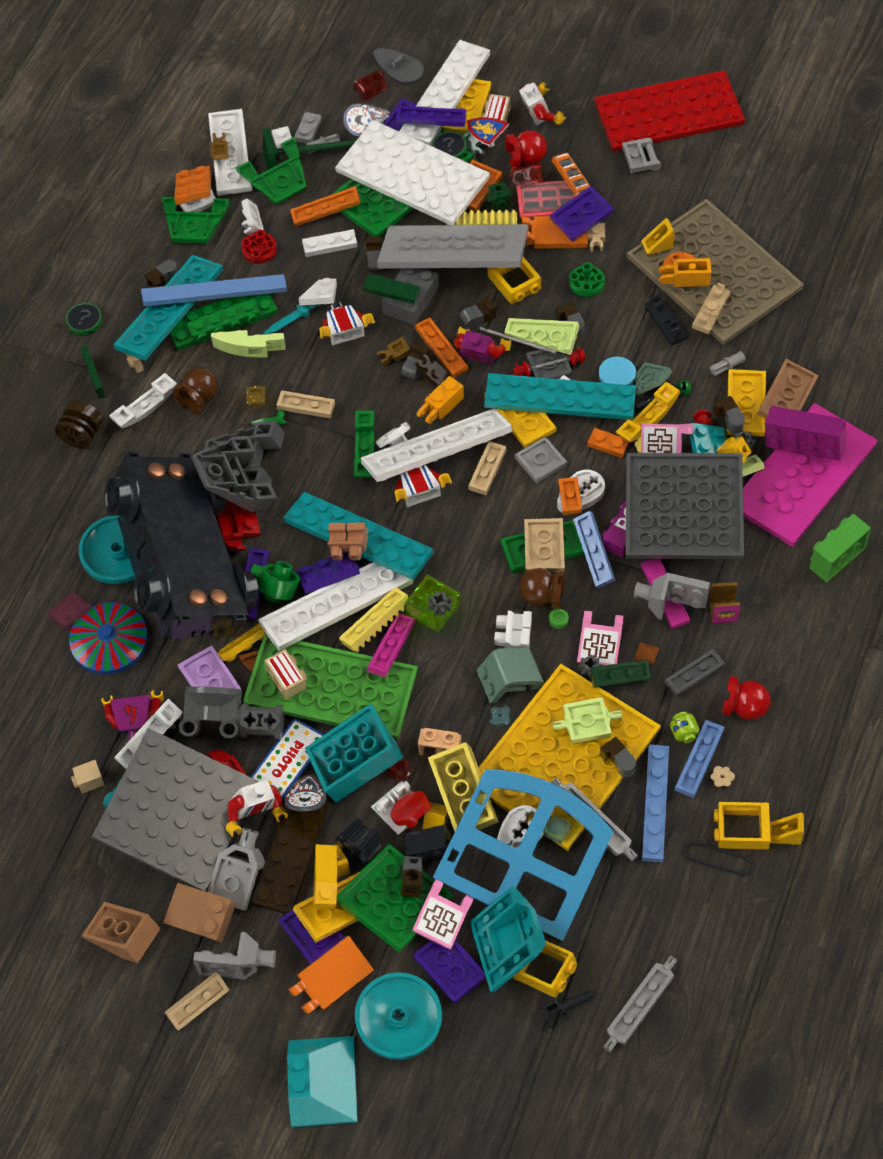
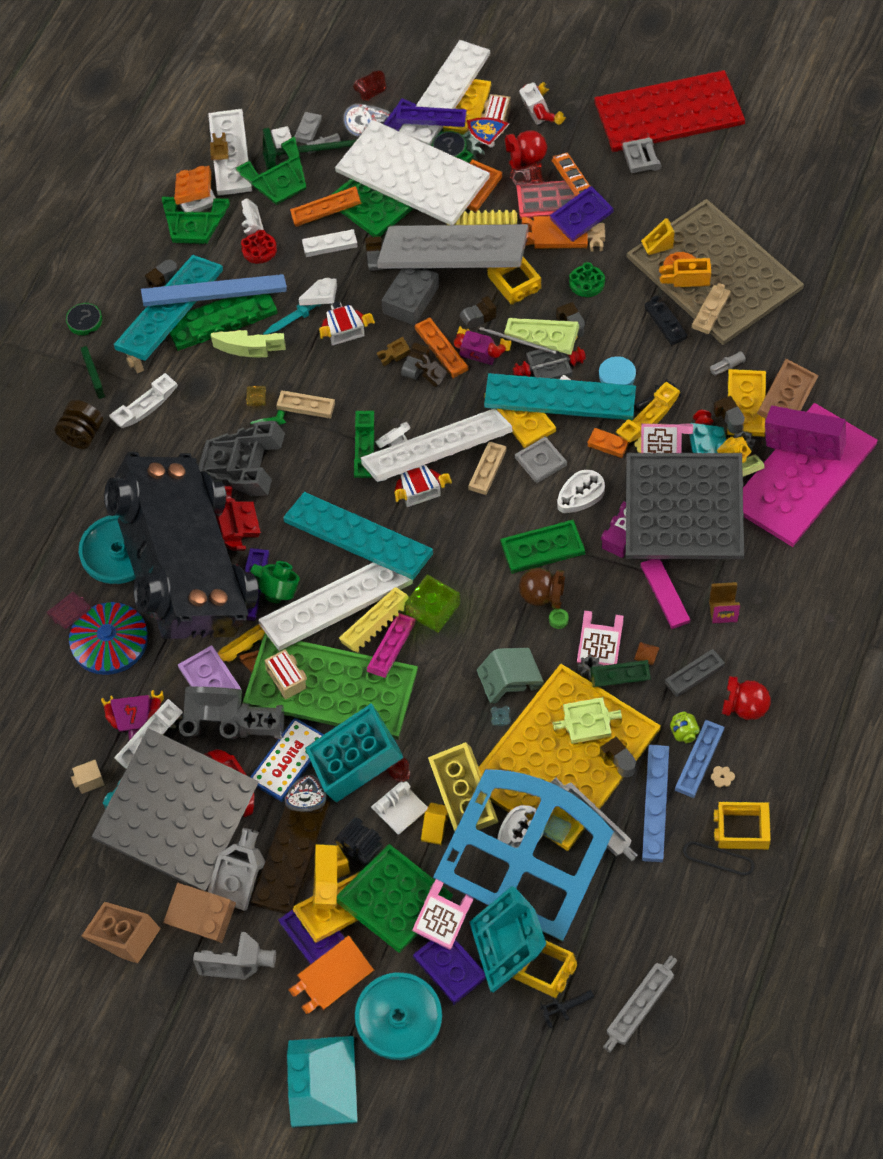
tan plate [164,972,229,1031] -> none
reddish brown tile [172,367,218,415] -> none
dark grey wedge [191,436,277,512] -> none
torso [226,780,288,837] -> none
dark purple plate [294,552,360,594] -> none
nougat hips [328,523,369,560] -> none
dark green tile [363,274,420,304] -> none
dark grey shield [373,48,424,84] -> none
red tile [390,791,432,828] -> none
dark brown leg [400,856,422,898] -> none
black brick [405,825,453,864] -> none
light orange hinge [416,376,464,424] -> none
light nougat window [418,728,462,755] -> none
dark grey gear [428,591,452,616] -> none
dark green brick [486,182,512,212] -> none
white hips [494,611,532,648] -> none
tan plate [524,518,565,572] -> none
orange plate [558,477,582,515] -> none
medium blue plate [573,511,615,588] -> none
sand green plate [634,362,672,395] -> none
light grey plate [634,573,710,620] -> none
green hinge [676,380,691,396] -> none
yellow slope [770,812,804,845] -> none
bright green brick [809,514,871,583] -> none

